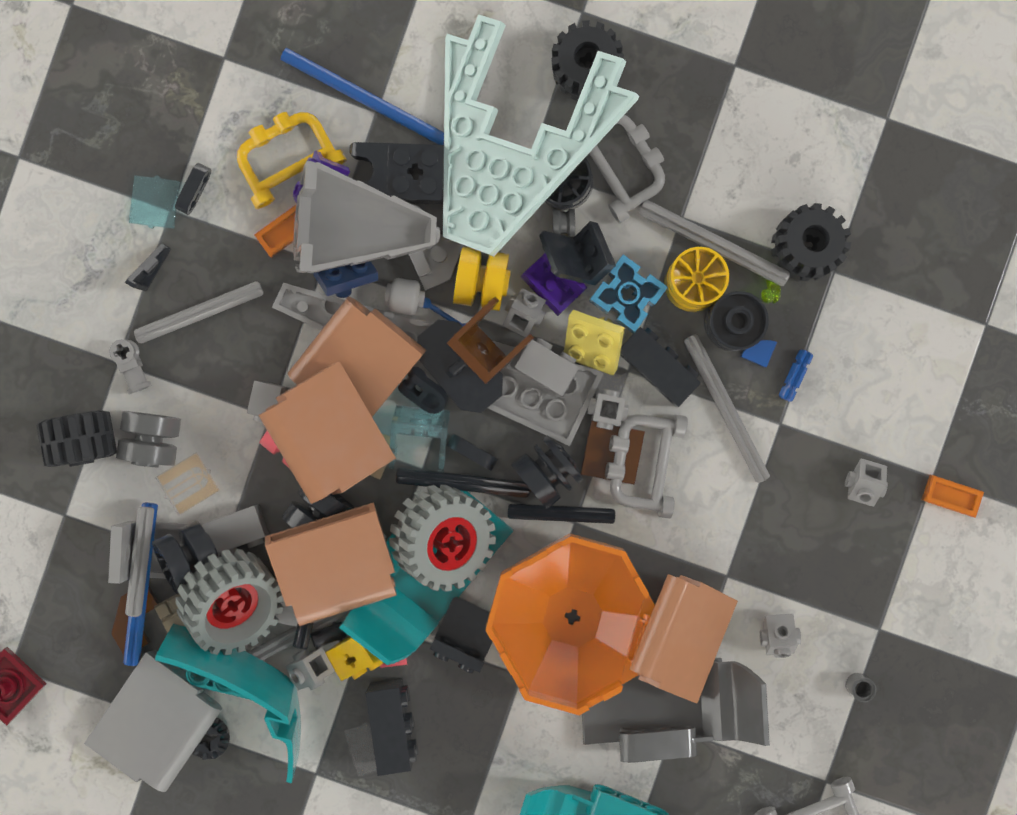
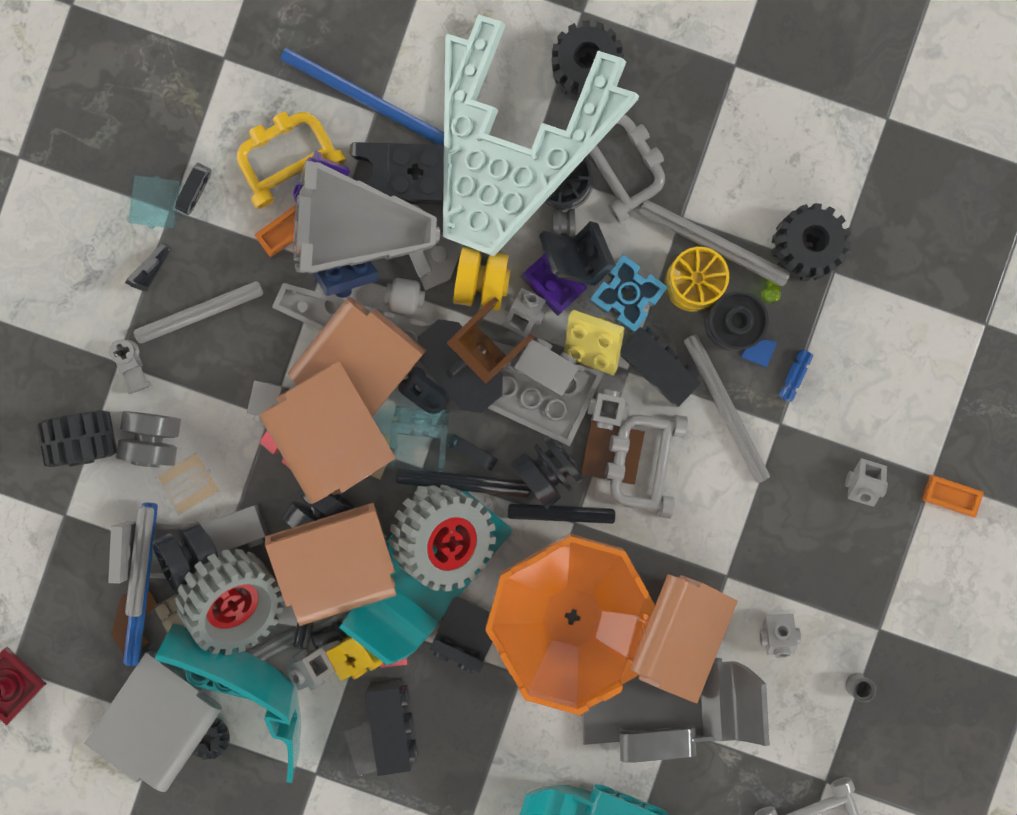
blue hinge [423,298,466,327] -> none

